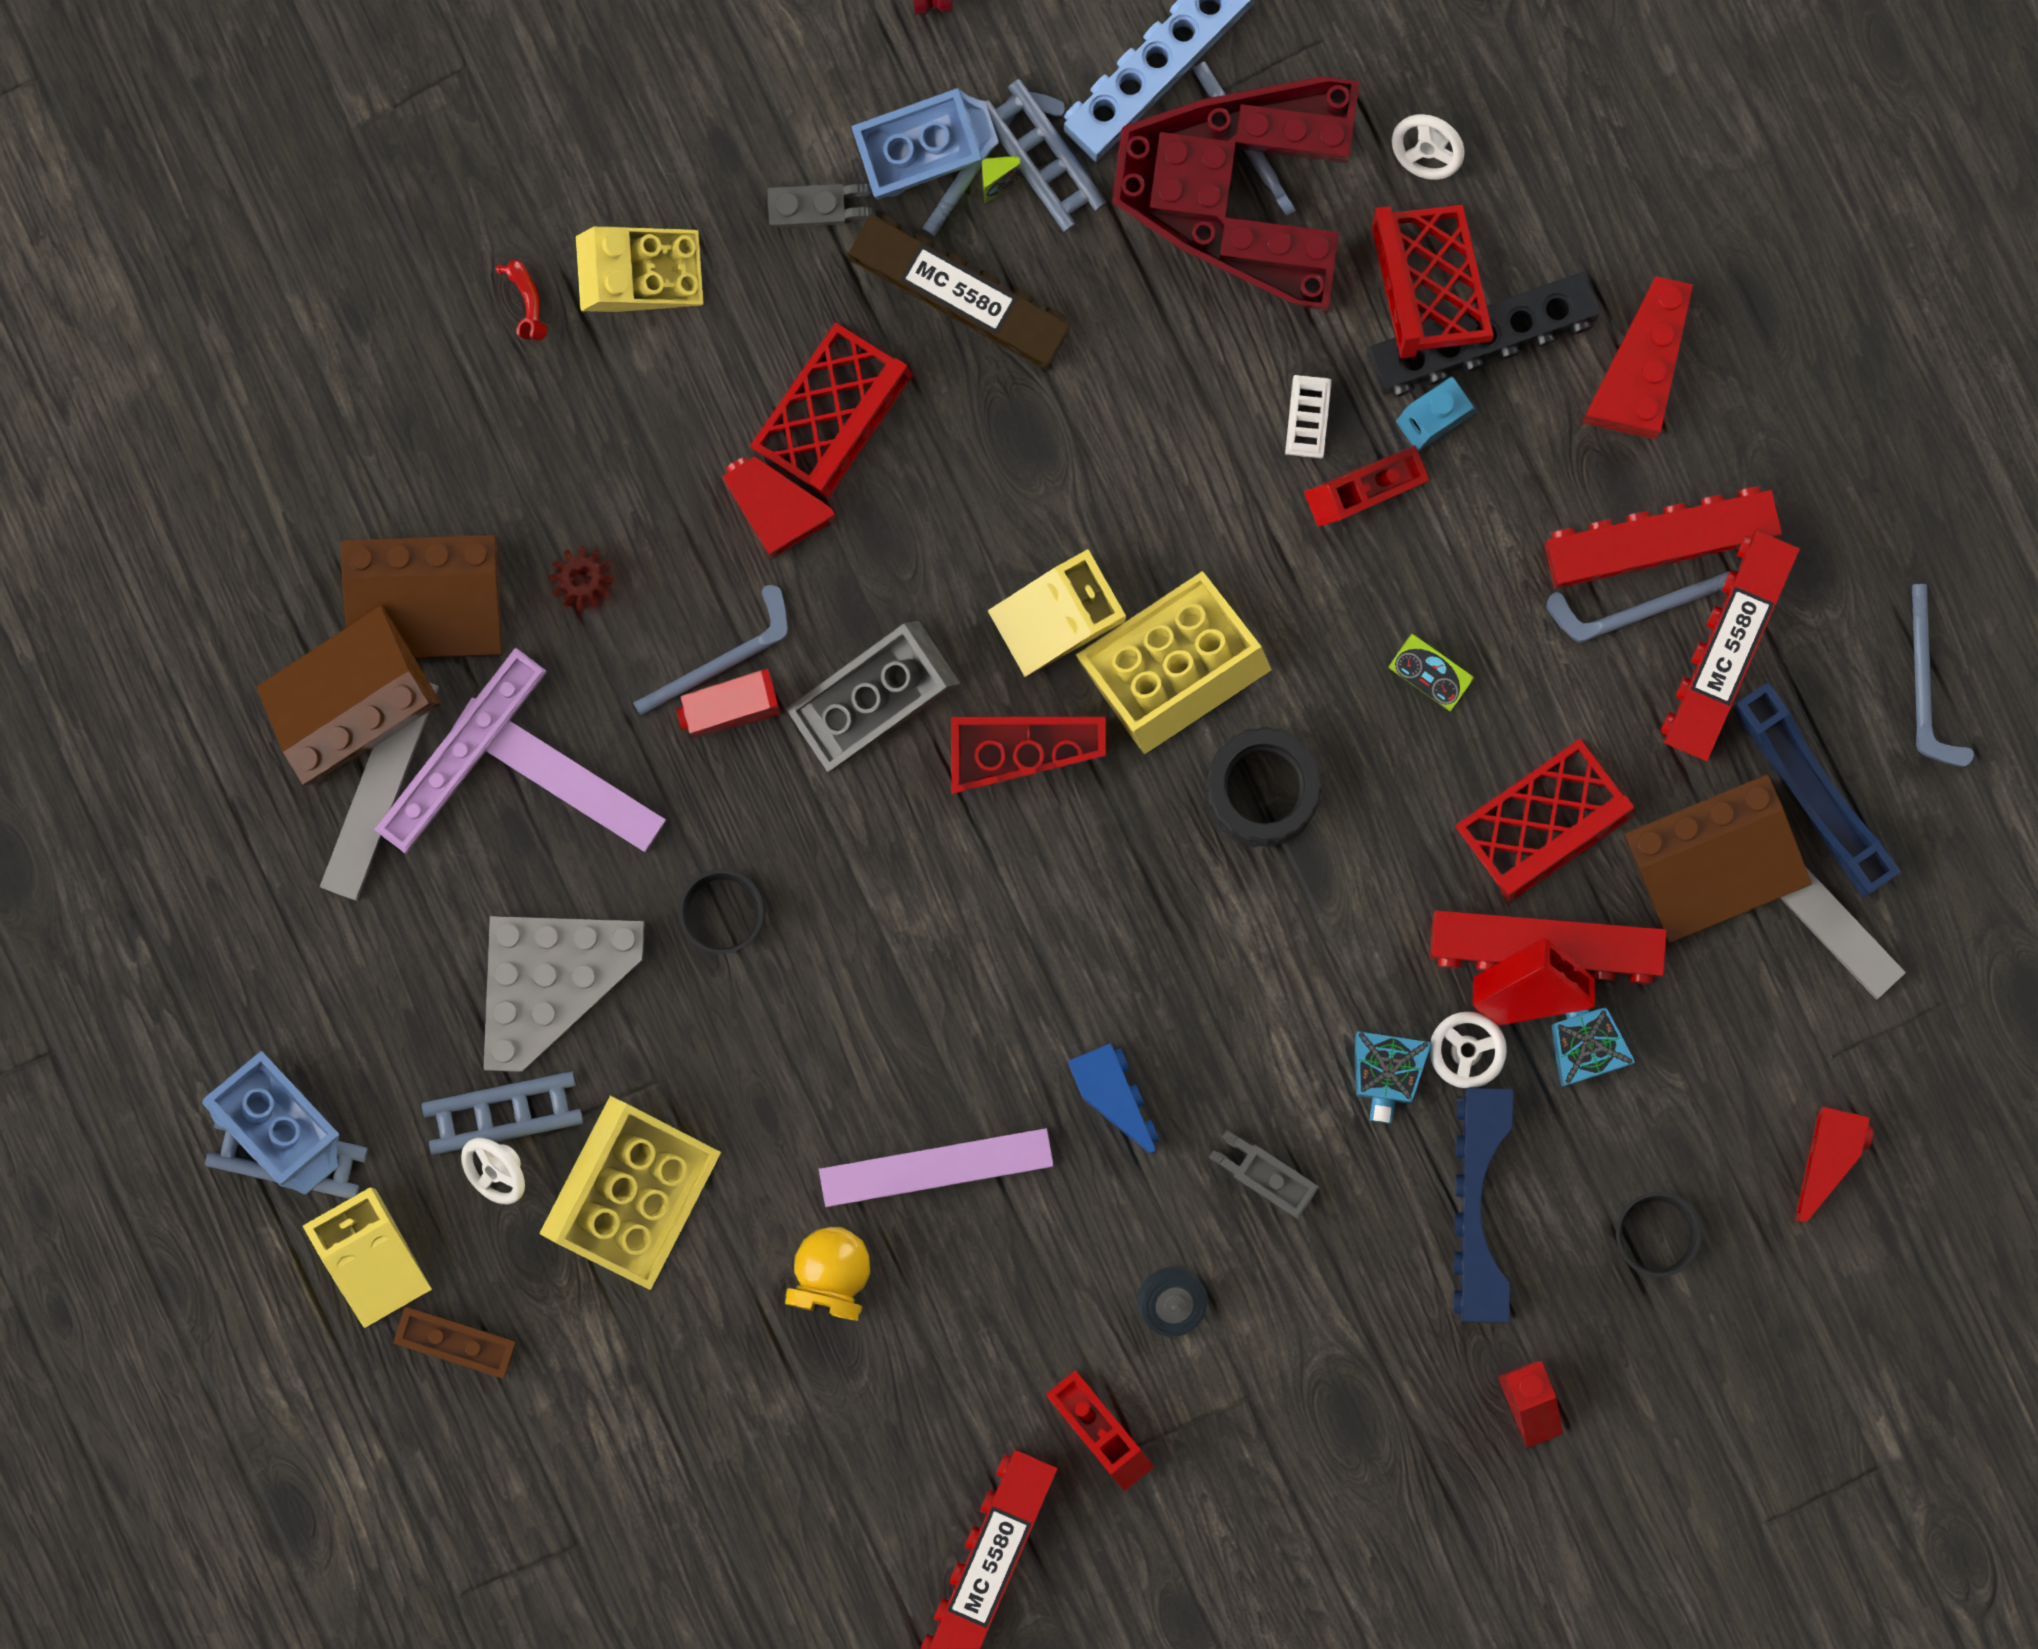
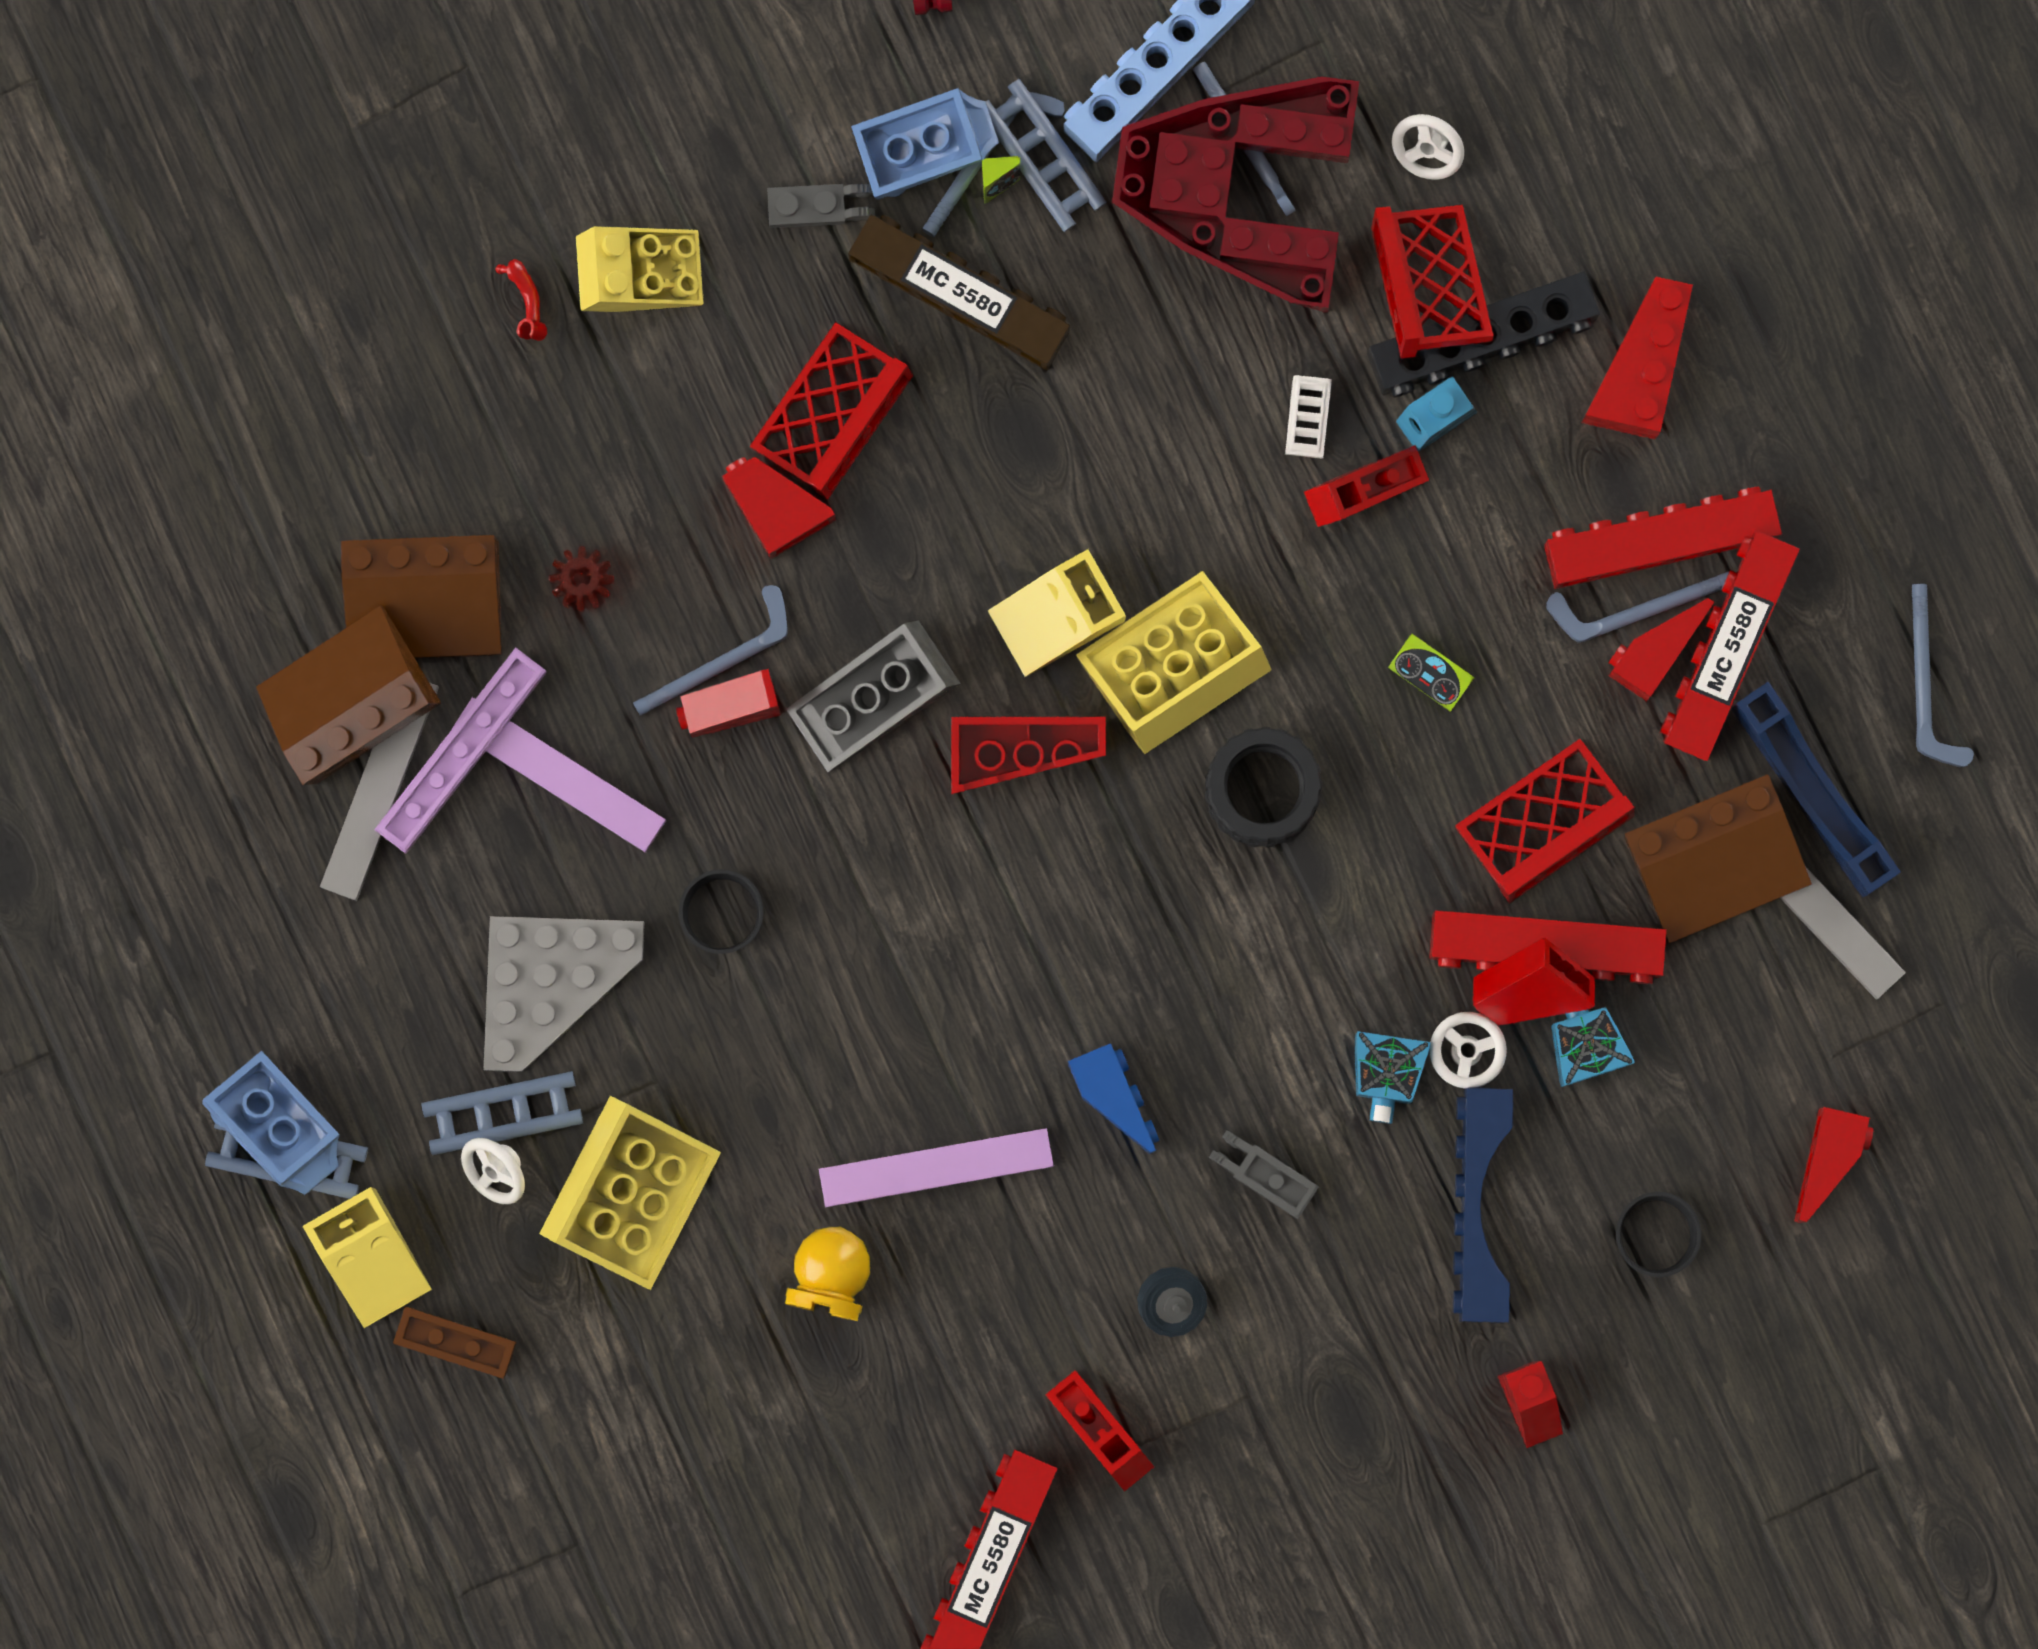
none -> red slope [1608,598,1714,701]

